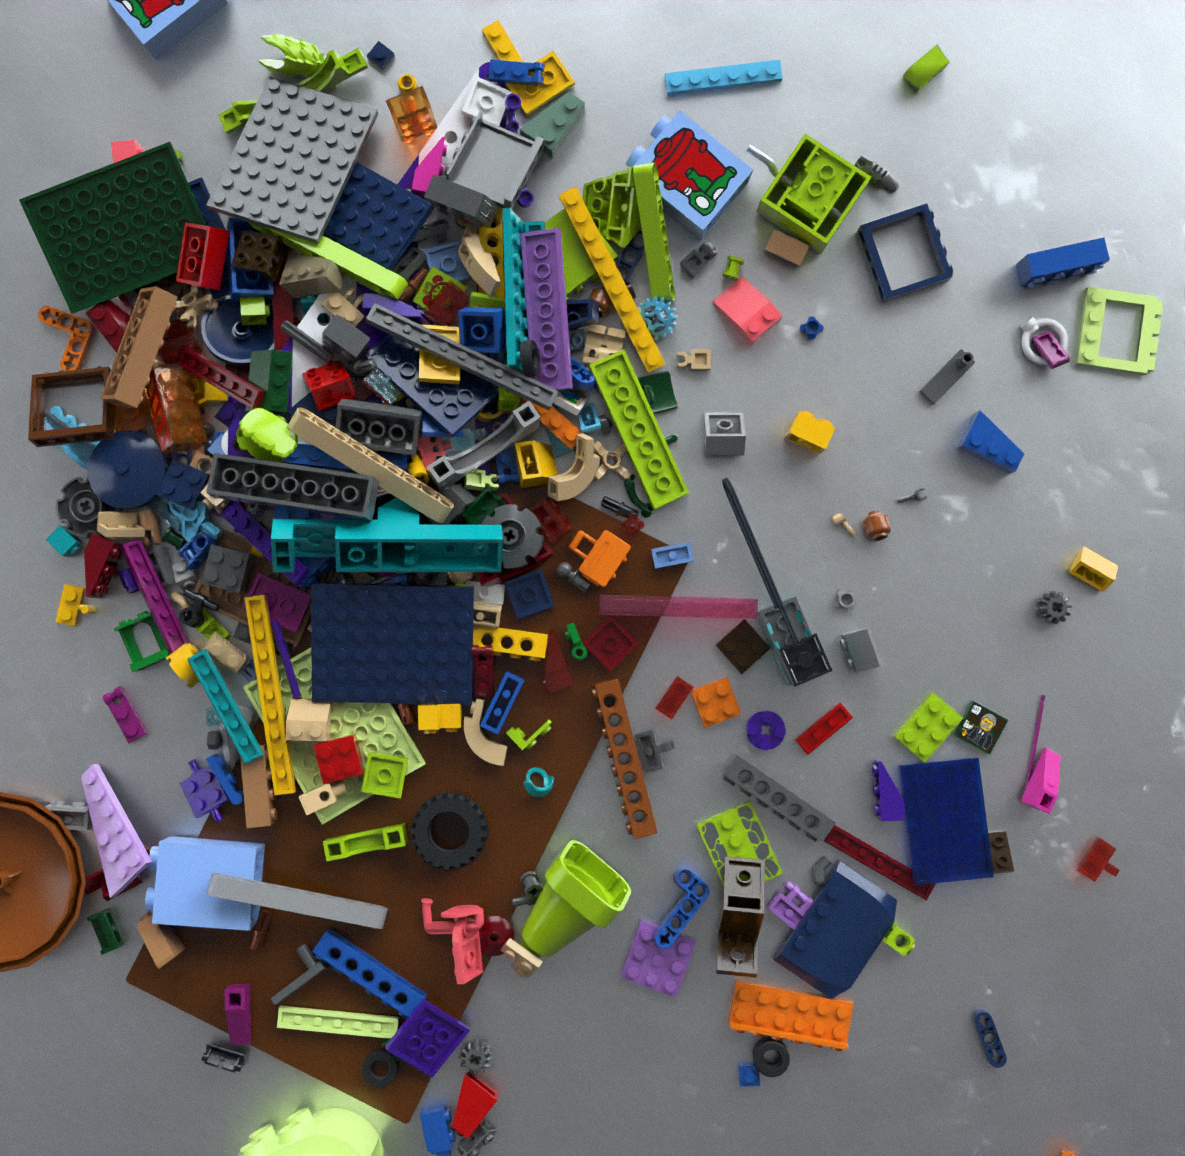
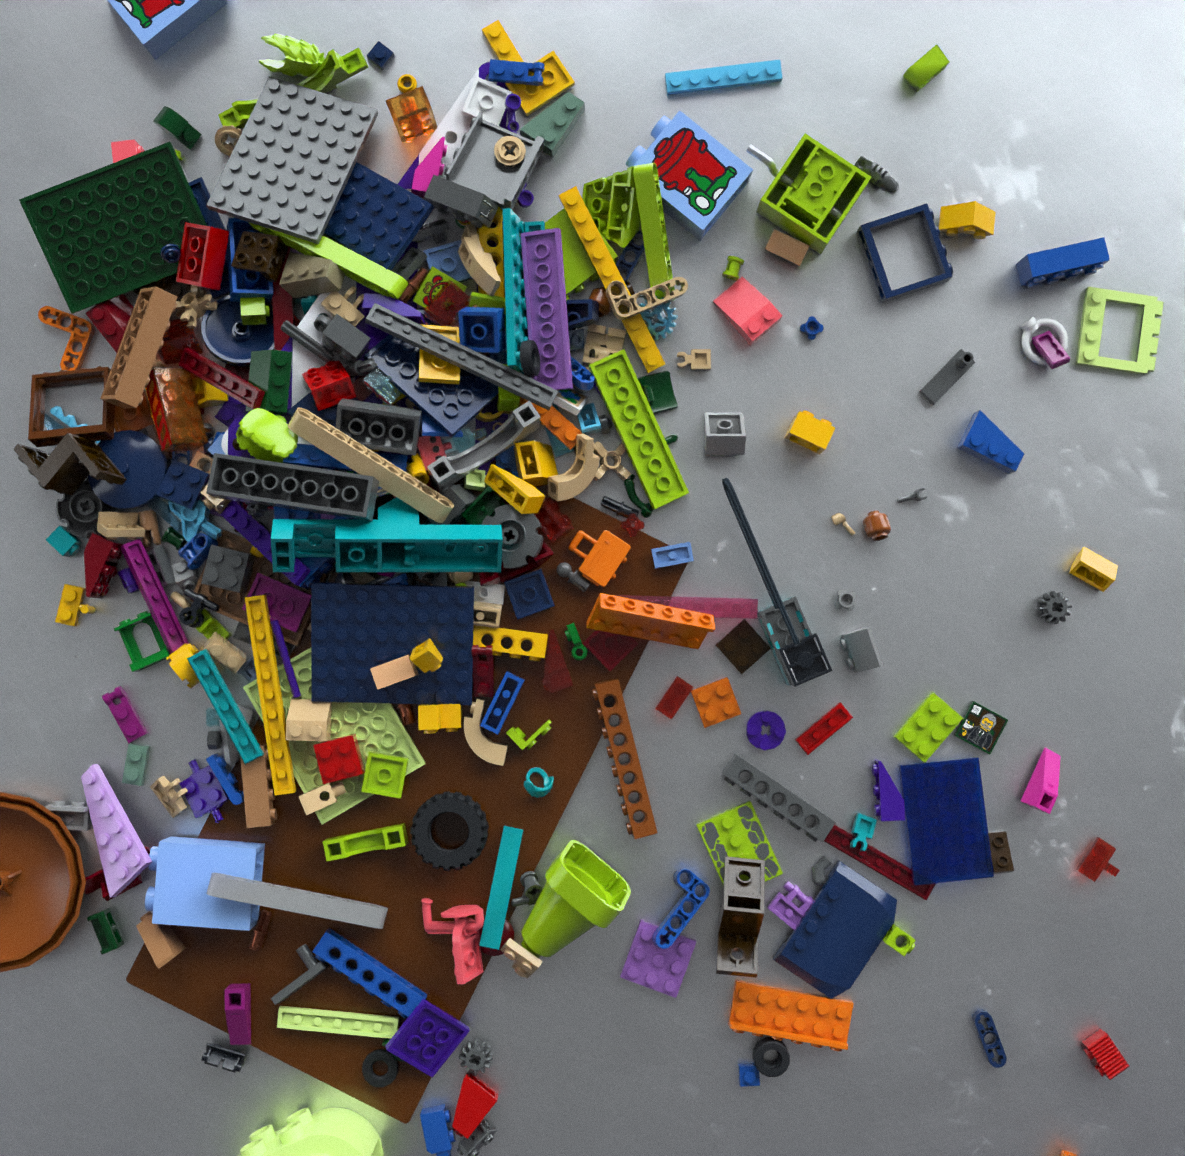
dark grey plate [635,729,675,773] -> none
dark grey plate [680,241,718,278] -> none
magenta piece [1025,695,1045,788] -> none
none -> dark brown bracket [13,433,127,495]
none -> sand green plate [122,743,150,786]
none -> tan hinge [150,775,188,818]
none -> dark green brick [153,106,202,150]
none -> dark blue plate [160,244,181,263]
none -> tan gear [215,125,242,156]
none -> dark grey hinge [314,315,331,332]
none -> light nougat hinge [370,655,419,690]
none -> yellow slope [409,638,443,673]
none -> teal tile [479,826,523,950]
none -> yellow slope [484,464,545,514]
none -> tan gear [494,136,526,167]
none -> orange bracket [586,593,715,649]
none -> tan beam [605,277,688,320]
none -> teal plate [850,813,877,851]
none -> yellow brick [939,201,996,239]
none -> red brick [1082,1029,1130,1080]

